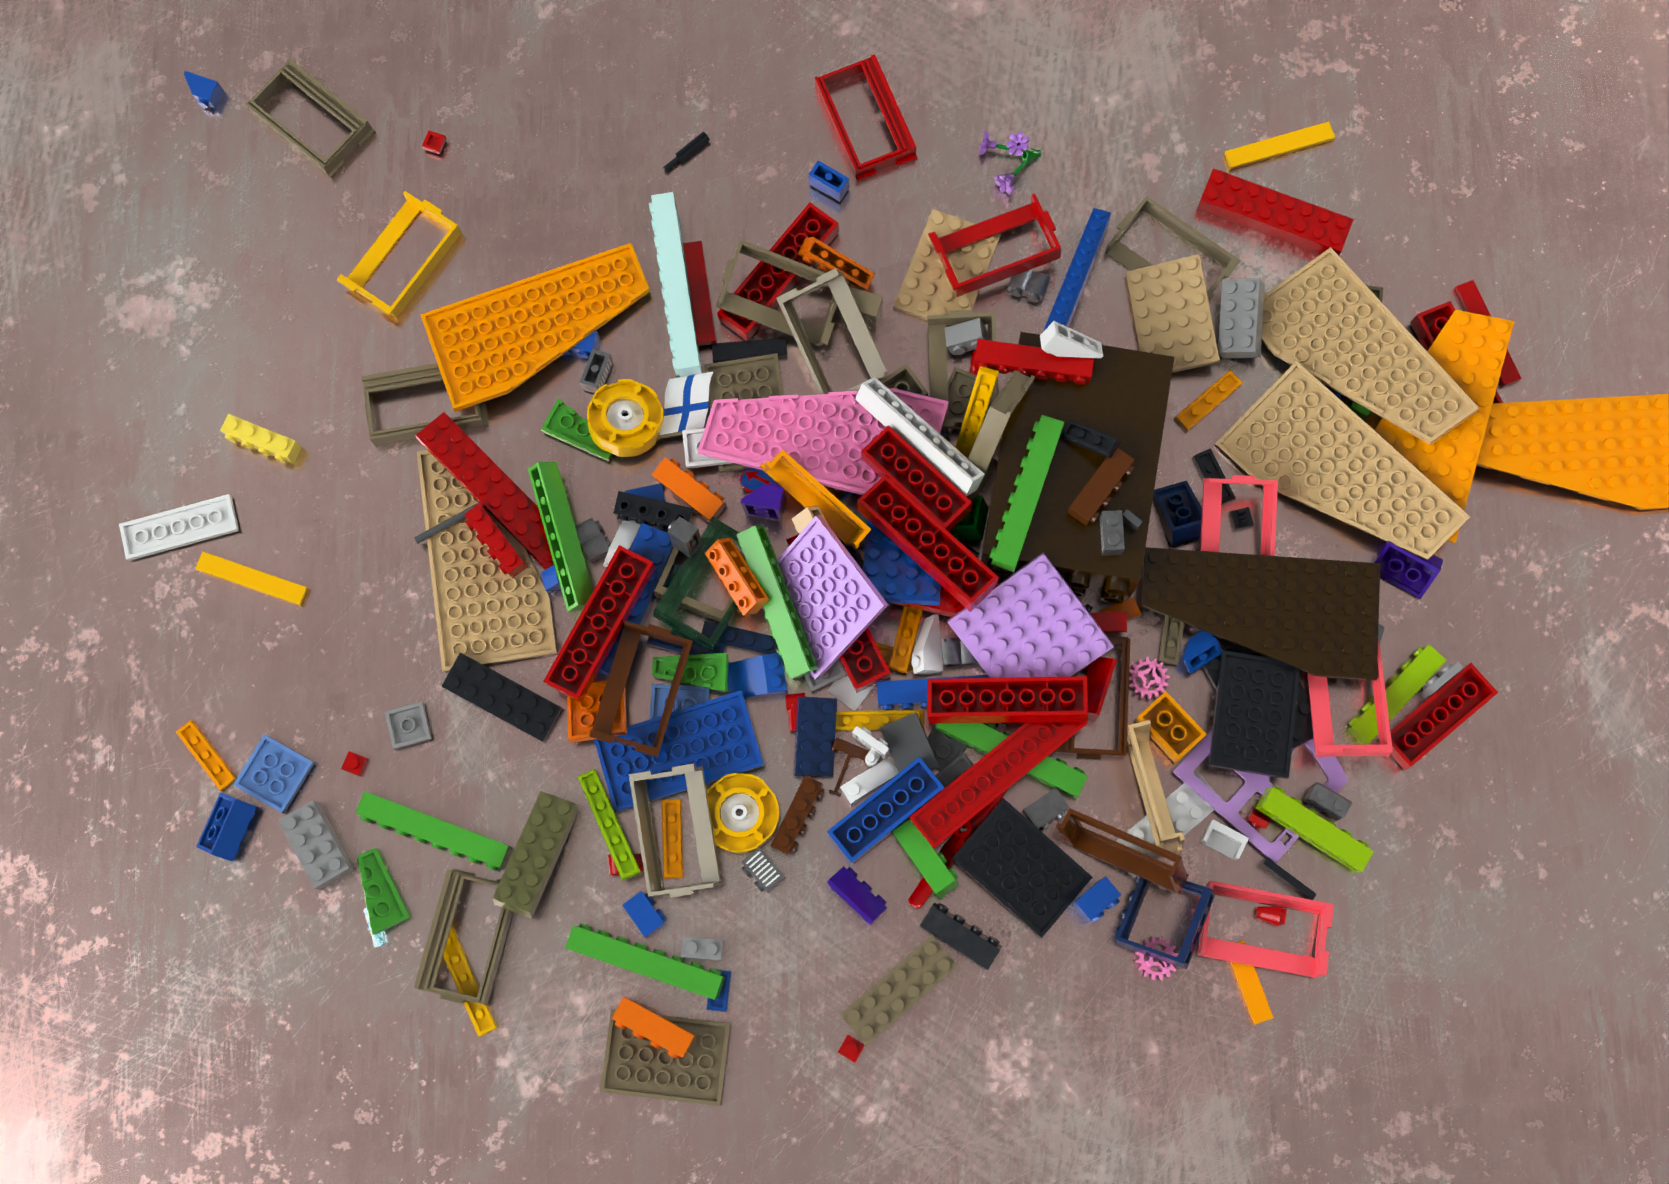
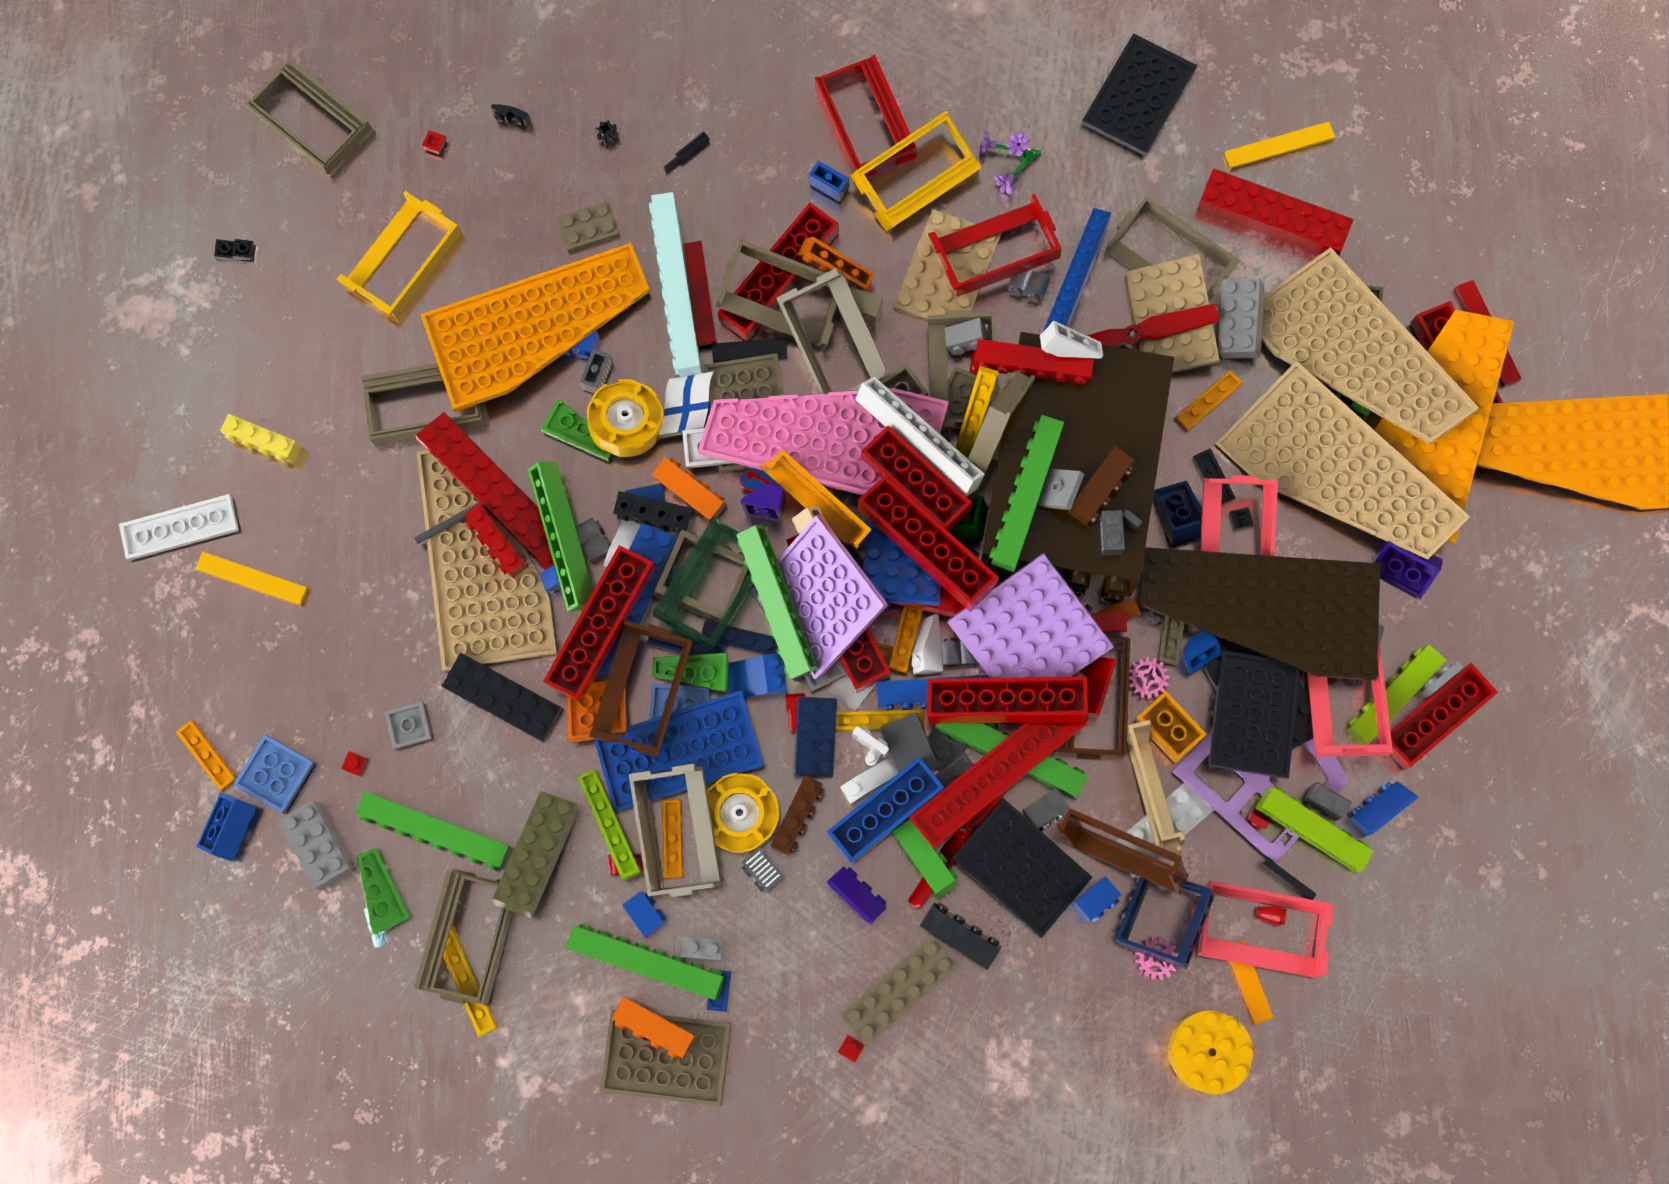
blue slope [184,71,224,109] -> none
flat silver brick [668,516,702,558] -> none
orange brick [705,537,769,616] -> none
reddish brown piece [829,738,870,797] -> none
black tile [1060,420,1121,459] -> none
white panel [1200,820,1249,861] -> none
none -> black slope [214,239,254,260]
none -> black slope [490,104,531,127]
none -> dark tan plate [557,201,620,253]
none -> black gear [595,120,619,144]
none -> yellow piece [850,111,982,232]
none -> light grey plate [1037,469,1084,510]
none -> black plate [1081,33,1198,156]
none -> red piece [1086,304,1219,347]
none -> yellow piece [1168,1010,1254,1094]
none -> blue slope [1347,781,1418,838]

